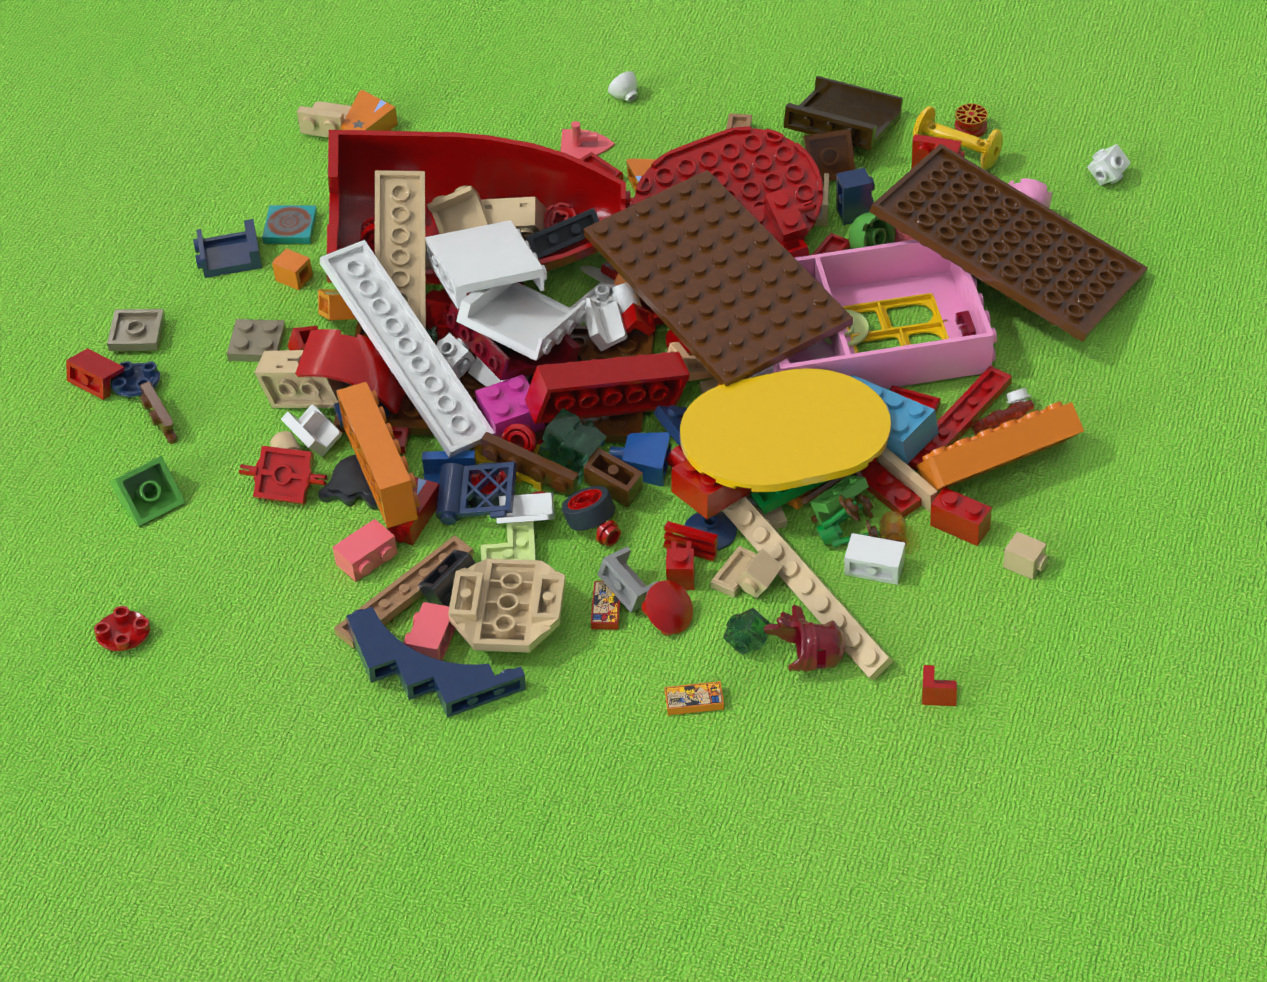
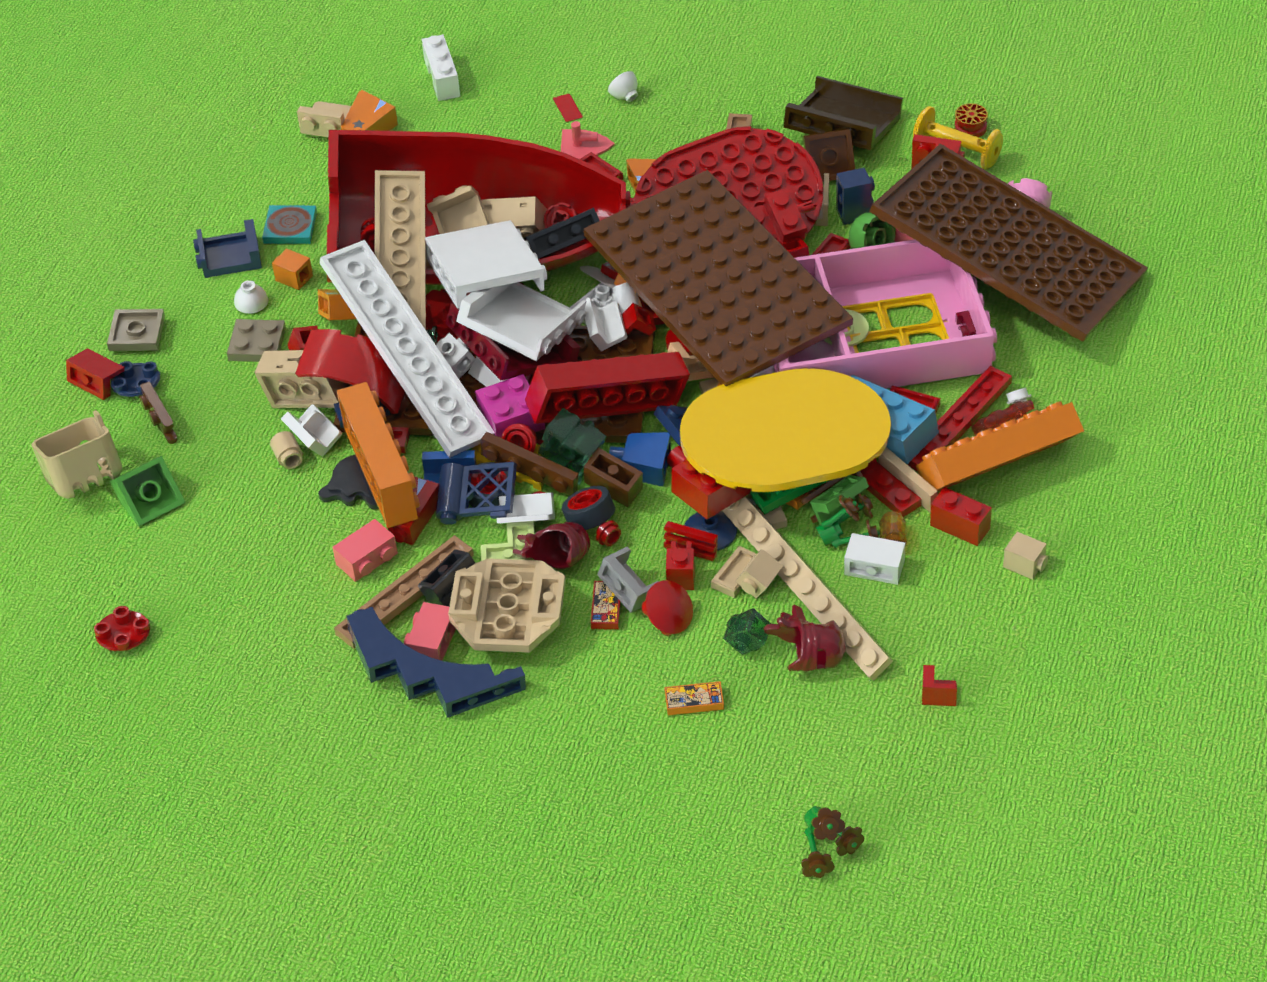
red plate [239,446,328,505] -> none
white brick [1087,144,1131,186] -> none
none -> tan piece [31,410,122,499]
none -> white brick [234,281,268,314]
none -> white arch [422,35,460,101]
none -> dark red piece [513,522,590,569]
none -> red sticker [553,93,583,122]
none -> reddish brown plant [801,806,865,878]

